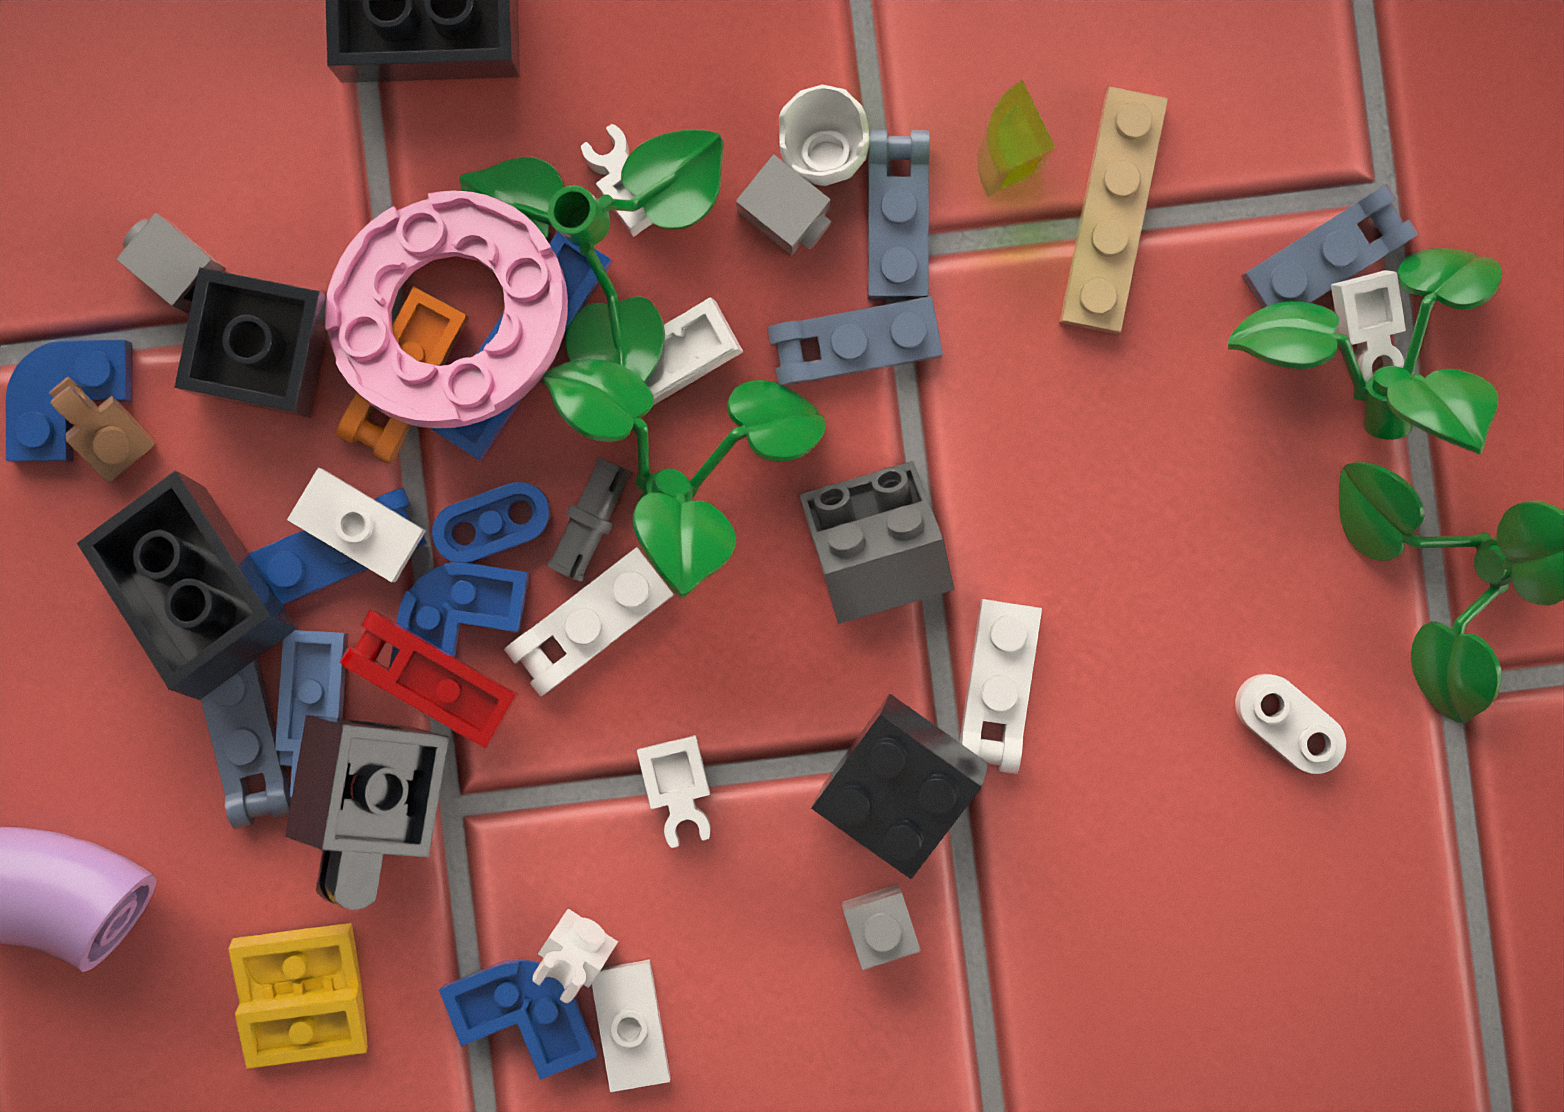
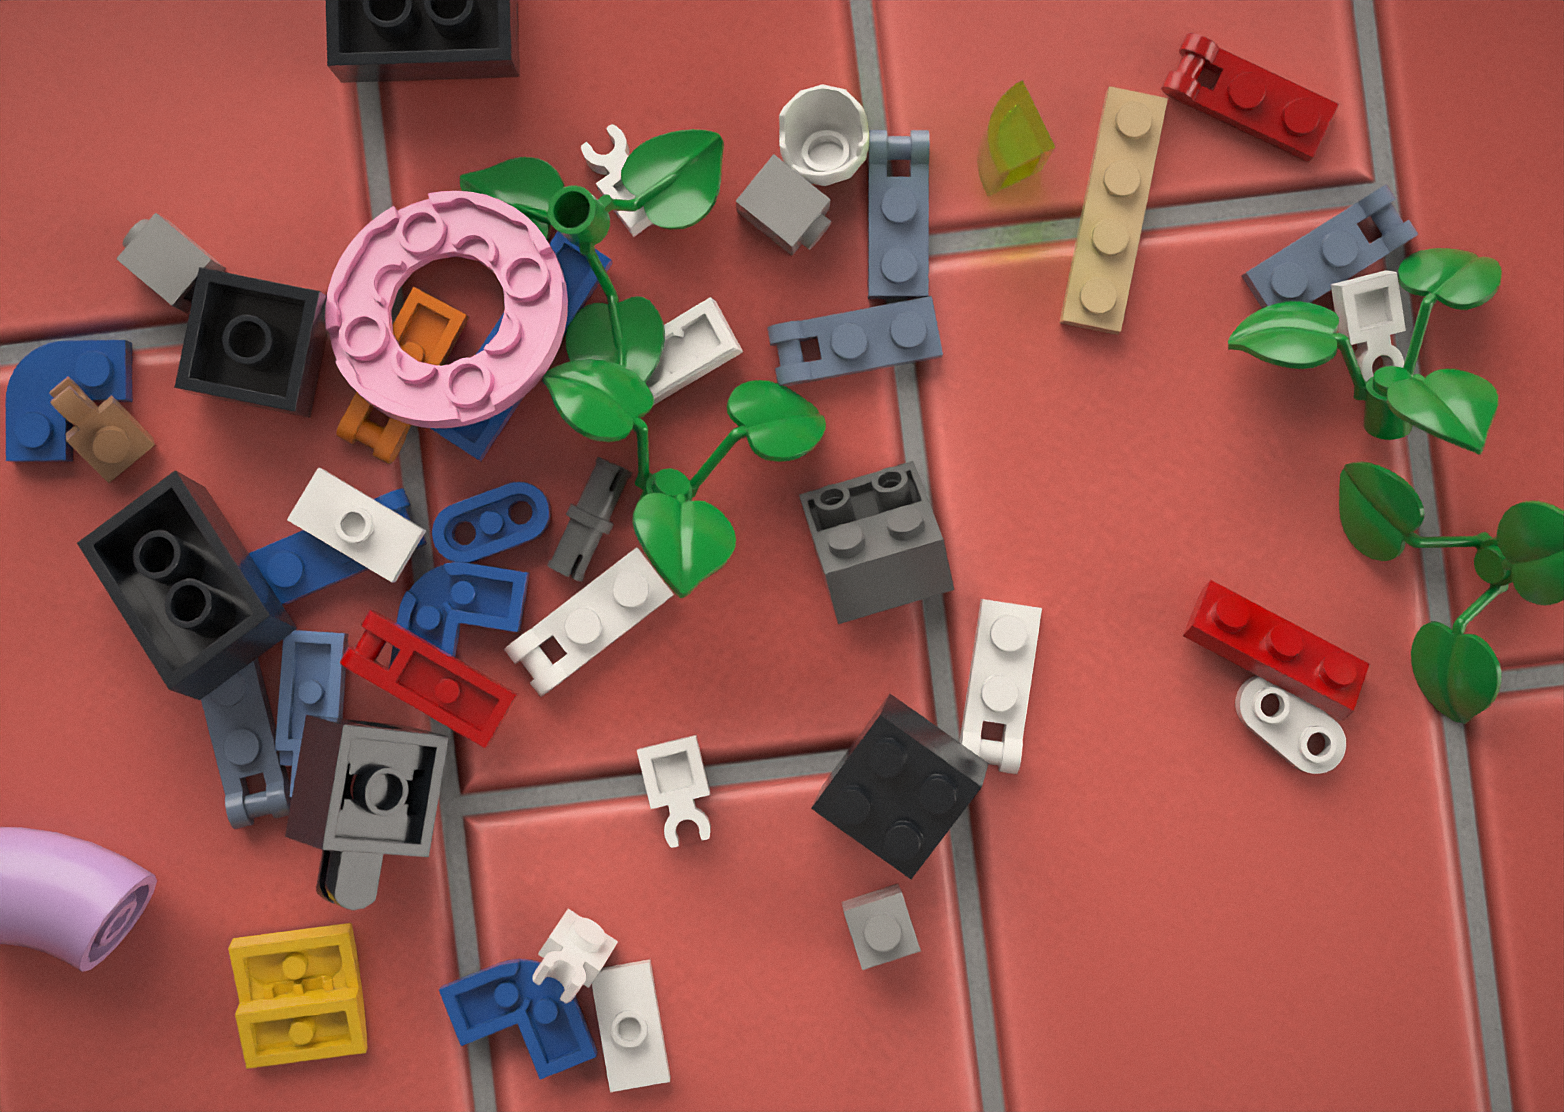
none -> red plate [1161,33,1339,162]
none -> red plate [1183,580,1370,721]

